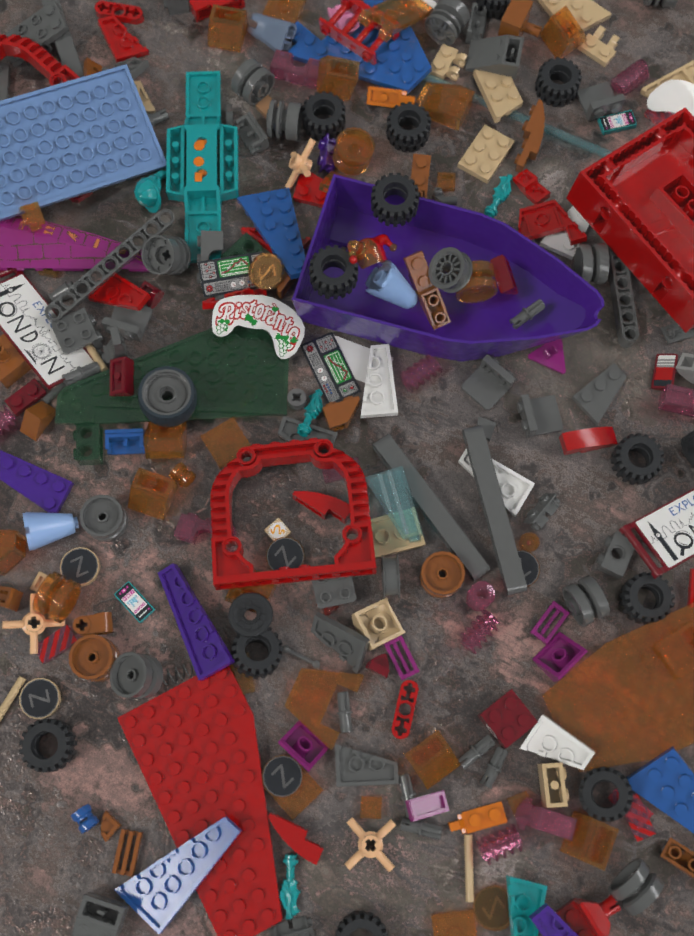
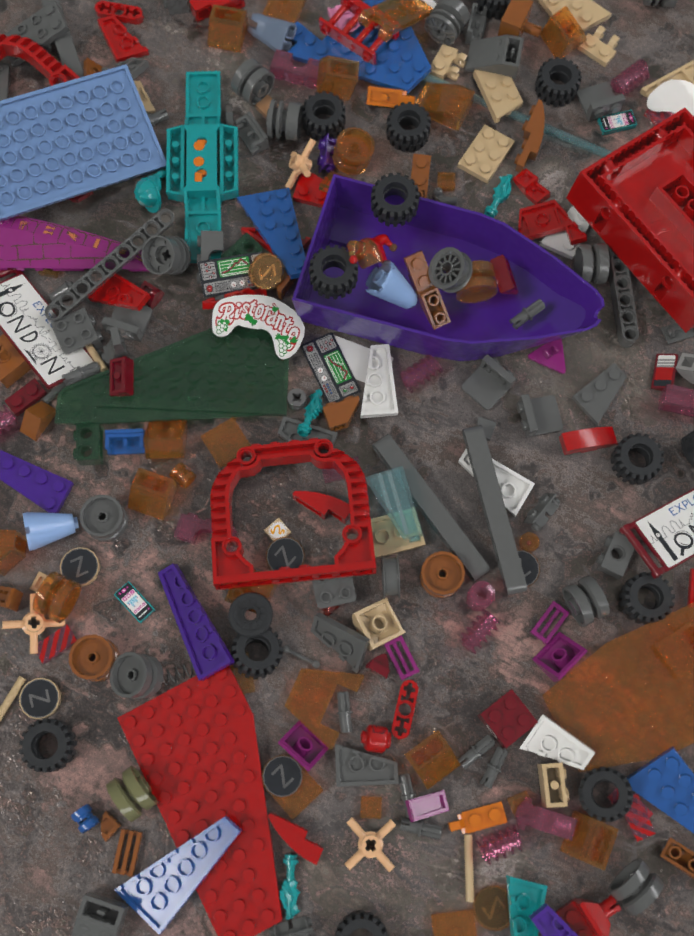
clear orange brick [18,201,45,232] -> none
dark orange piece [72,612,114,636] -> none
dark grey wheel [138,366,197,427] -> none
none -> olive wheel [106,766,158,822]
none -> red head [360,724,392,753]

